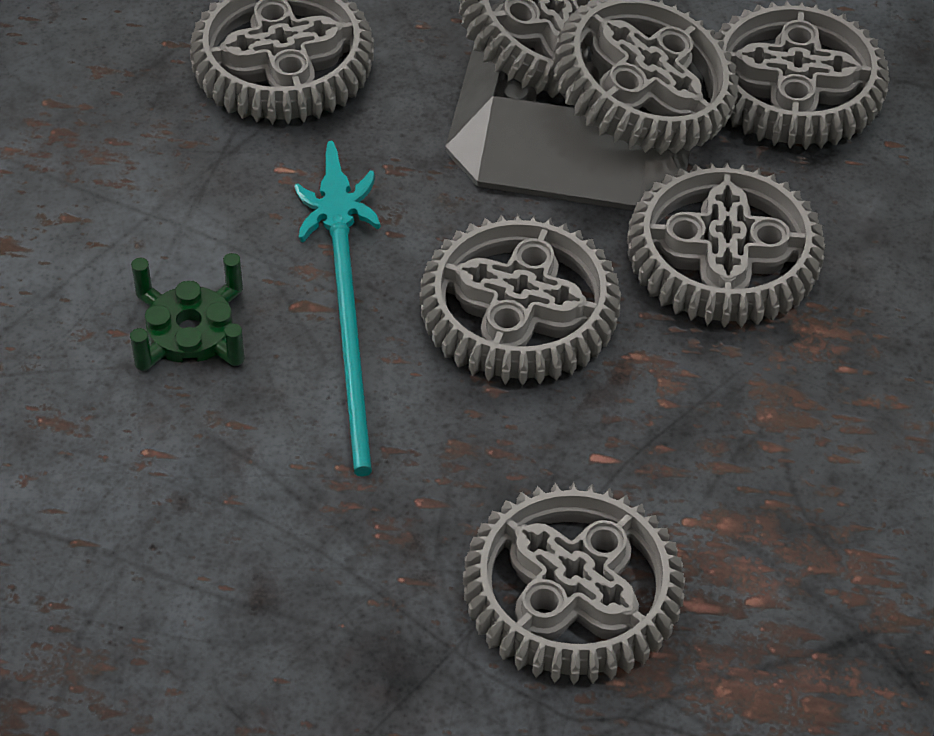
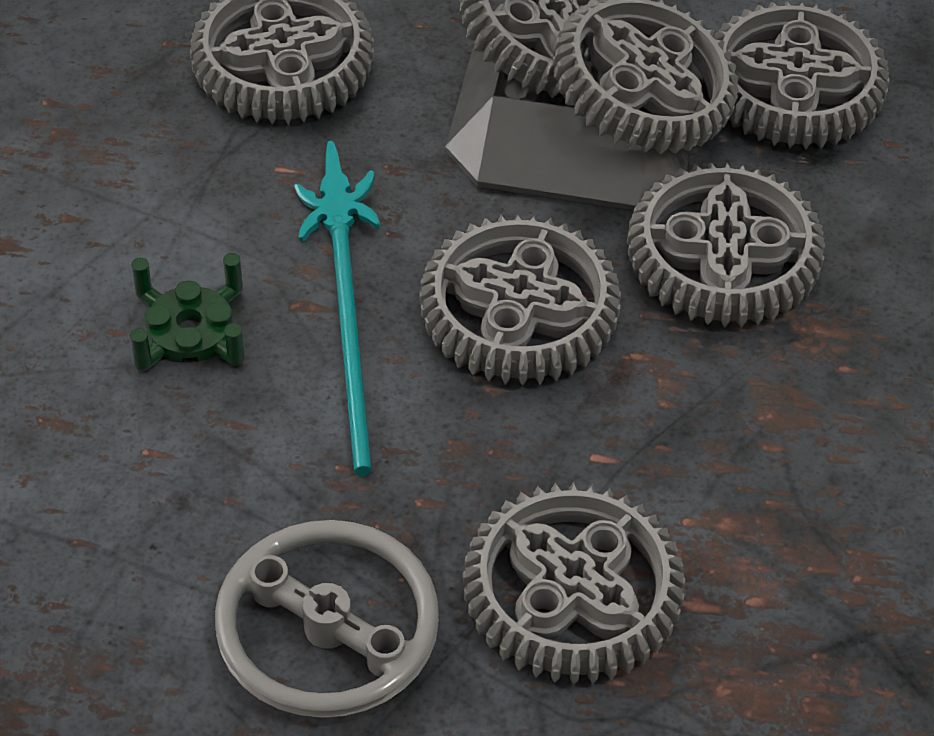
none -> light grey piece [215,520,439,718]

